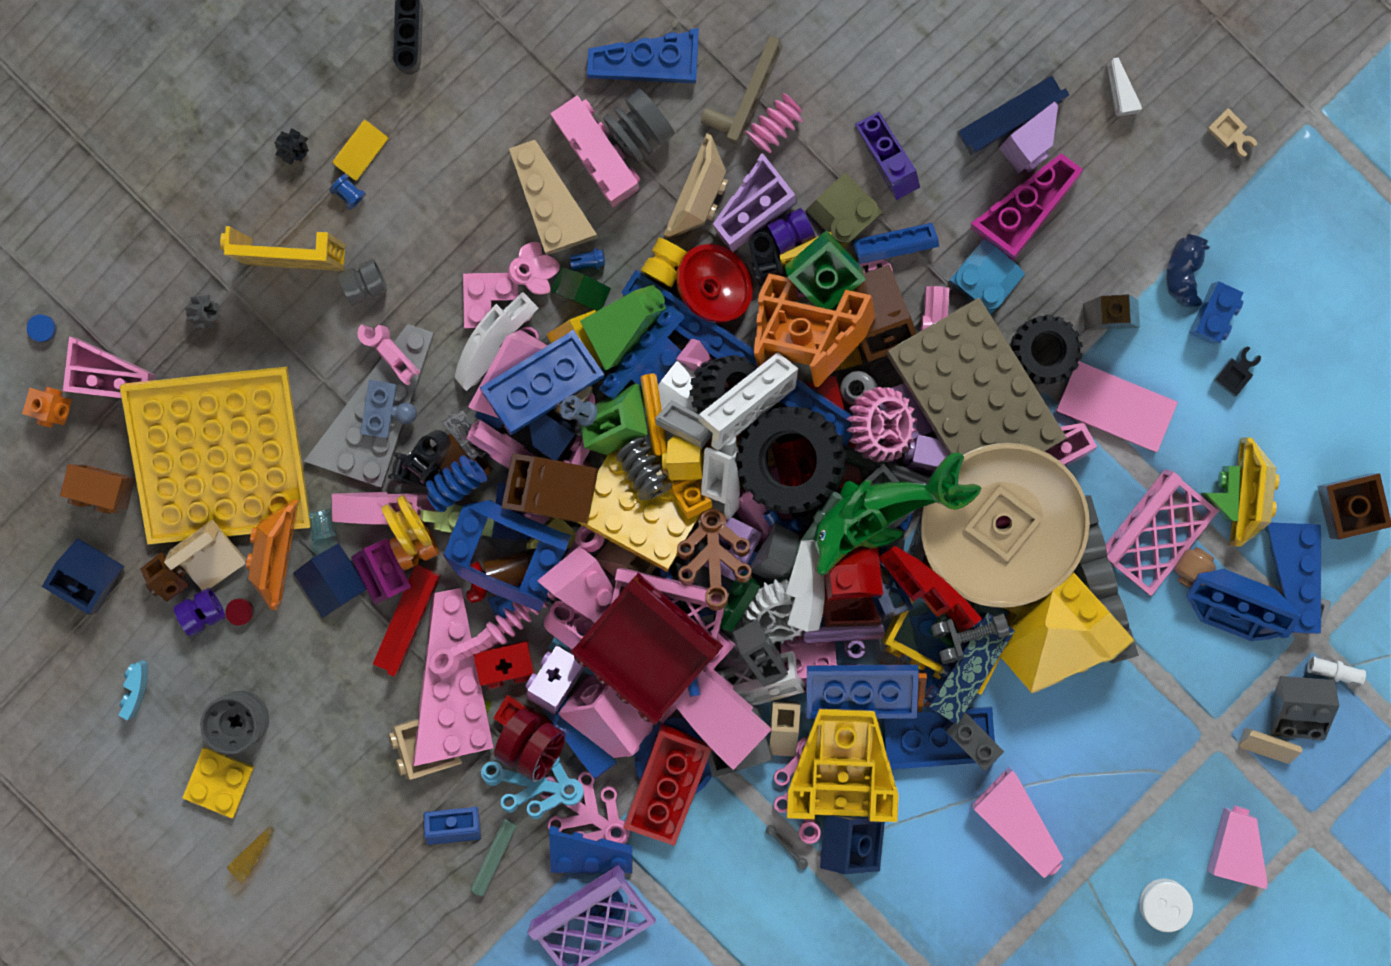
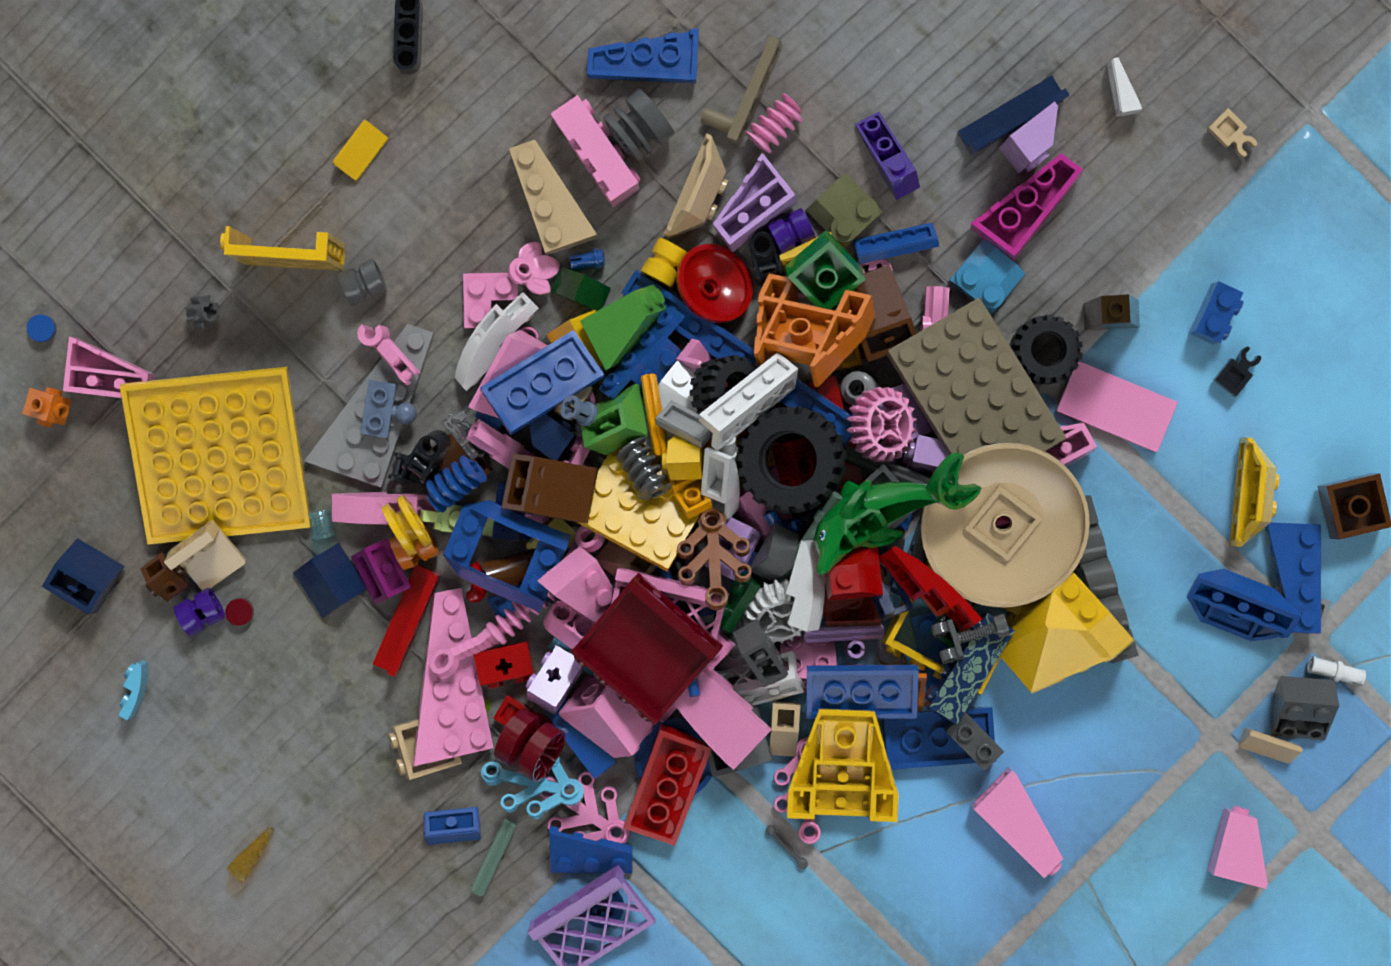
dark orange brick [60,464,135,514] -> none
yellow plate [182,747,255,819] -> none
dark grey wheel [200,690,269,754] -> none
orange wedge [246,499,299,611] -> none
black gear [274,128,309,165] -> none
blue bush [329,174,366,210] -> none
dark blue slope [820,815,885,874] -> none
bright pink fence [1105,469,1219,596] -> none
white head [1139,878,1193,932] -> none
dark blue animal [1166,234,1210,307] -> none
medium nougat head [1174,547,1216,589] -> none
bright green slope [1201,466,1240,521] -> none

